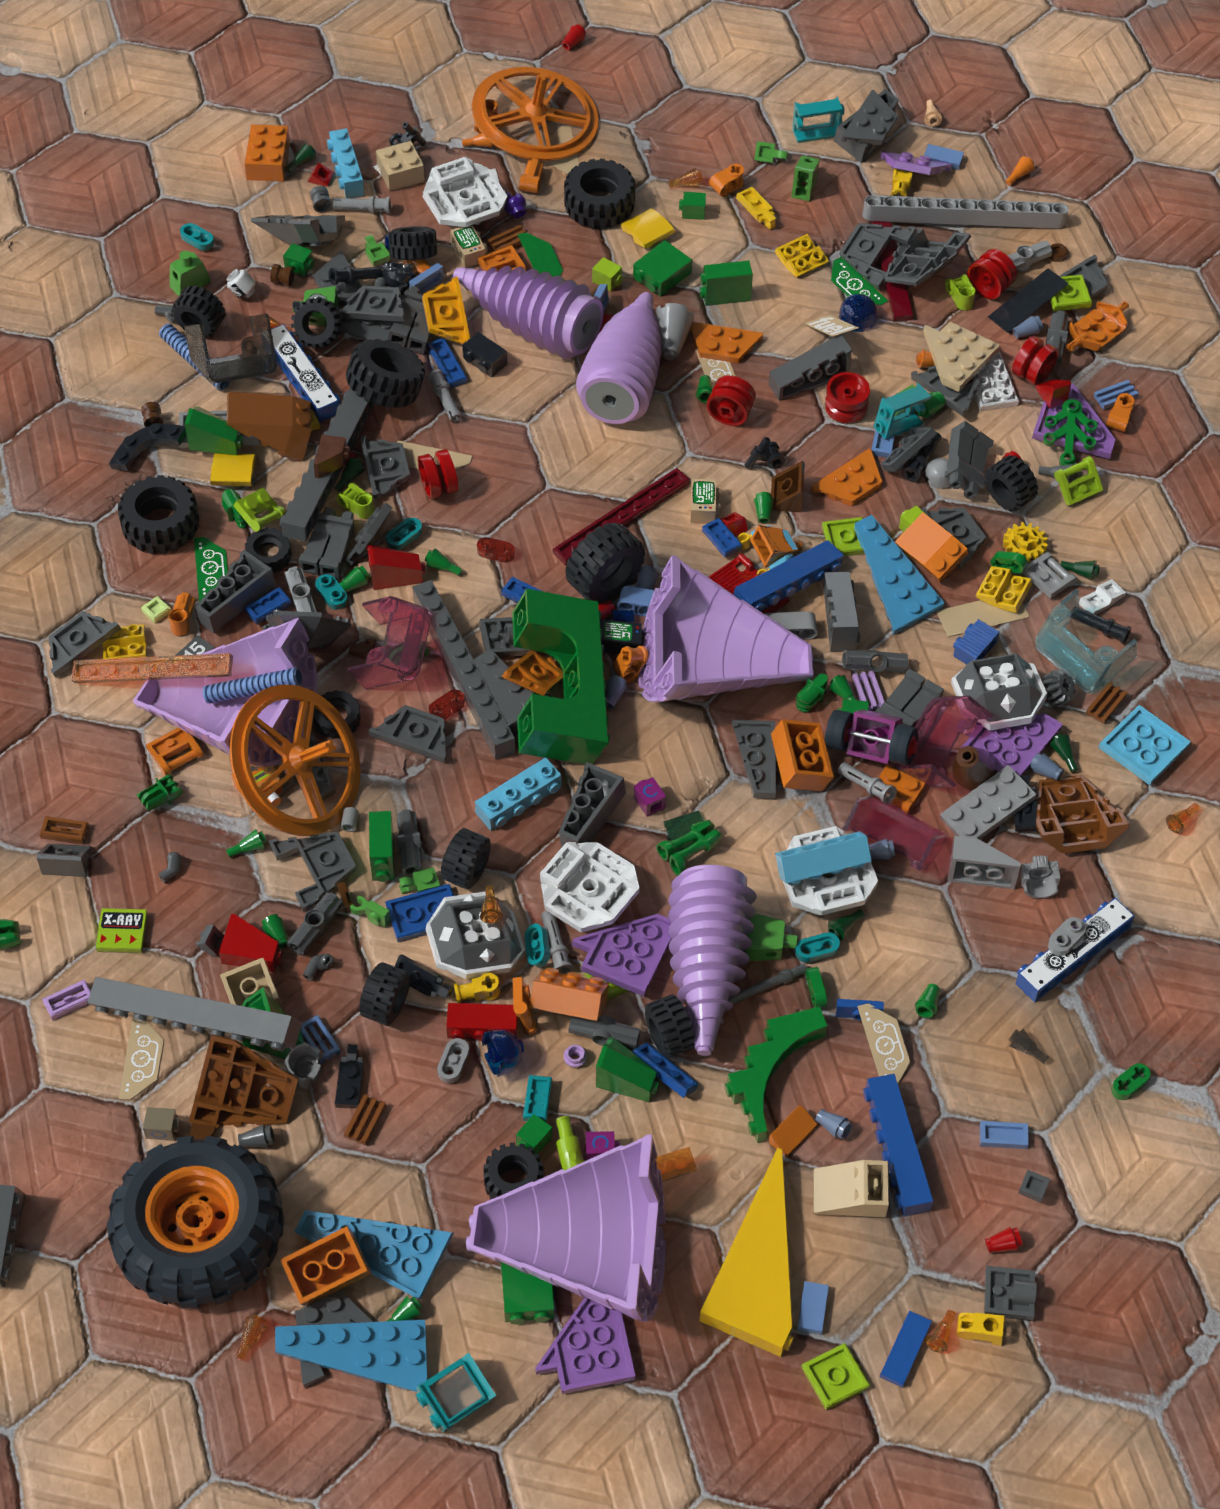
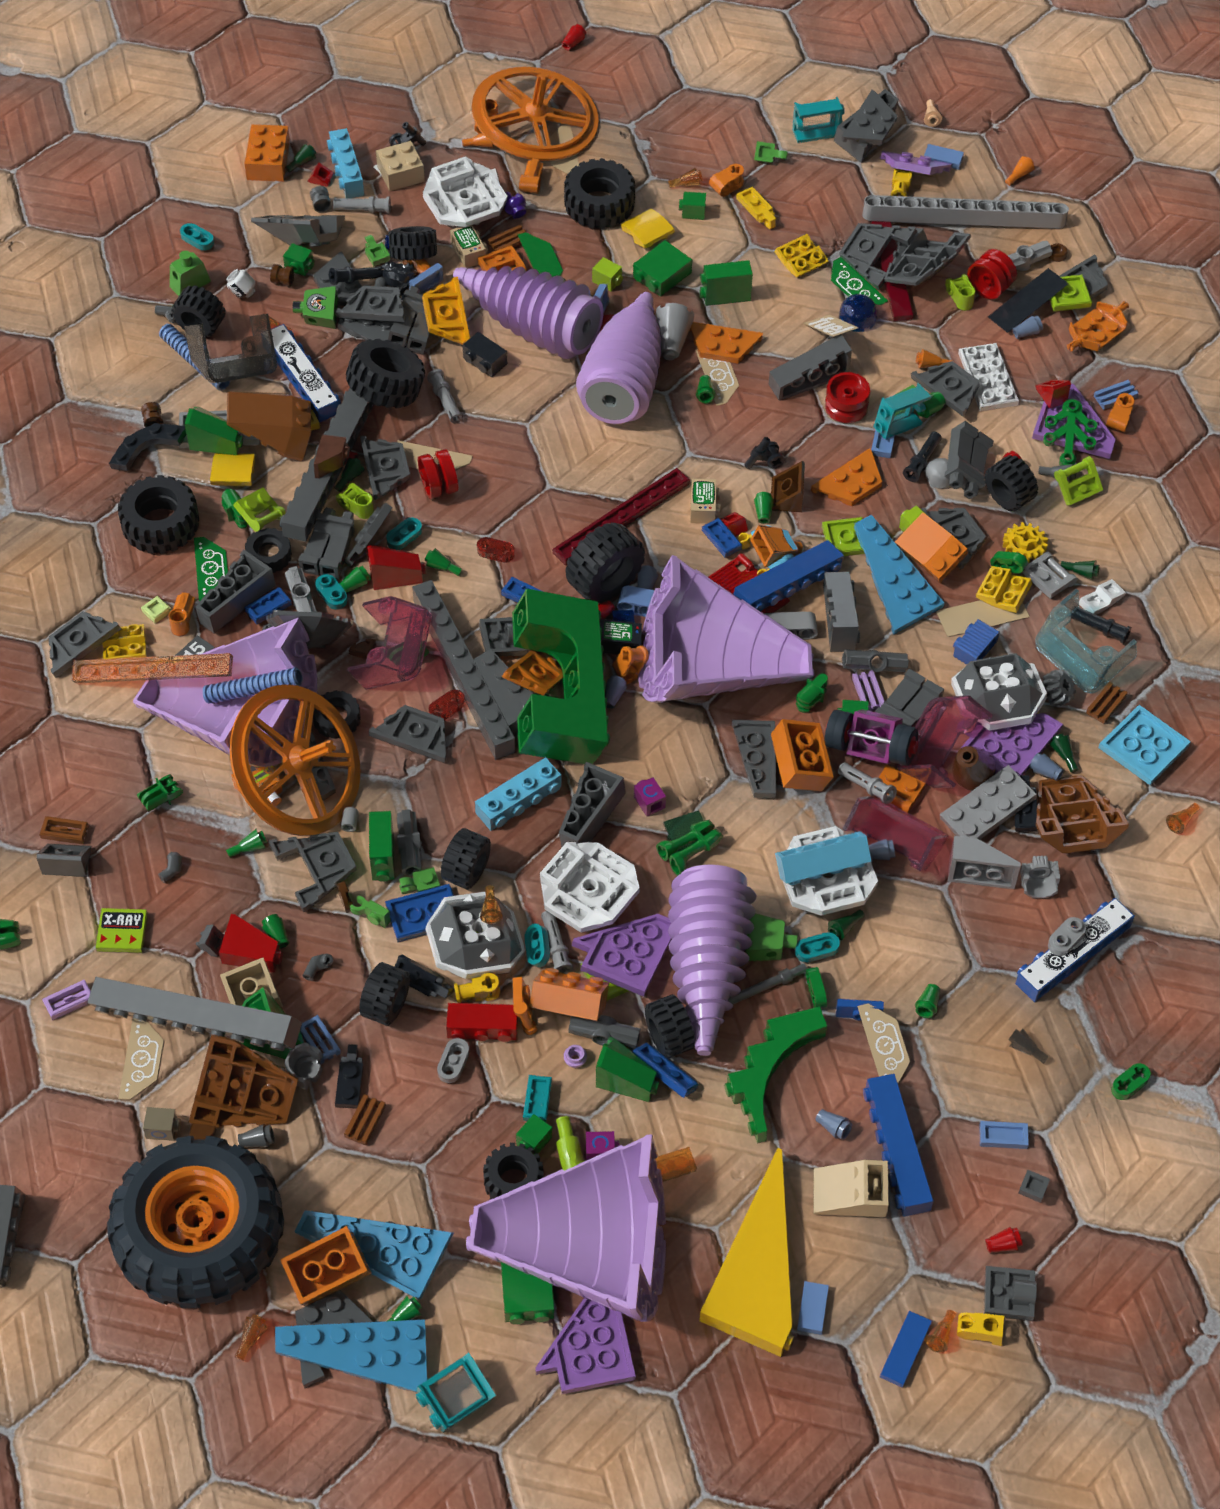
orange plate [146,727,204,776] -> none
dark grey piece [287,892,343,955] -> none
black tyre [291,298,344,348] -> none
blue tile [426,338,467,388] -> none
clear blue cylinder [482,1029,524,1077] -> none
red wheel [706,375,756,426] -> none
orange slope [769,1105,817,1157] -> none
bright green torso [791,156,820,201] -> none
lime tile [801,1343,870,1410] -> none
green cone [829,675,857,700] -> none
dark grey wing [881,427,937,472] -> none
tan wing [923,322,1000,392] -> none
red wheel [1012,336,1059,386] -> none
dark grey piece [1045,311,1069,365] -> none

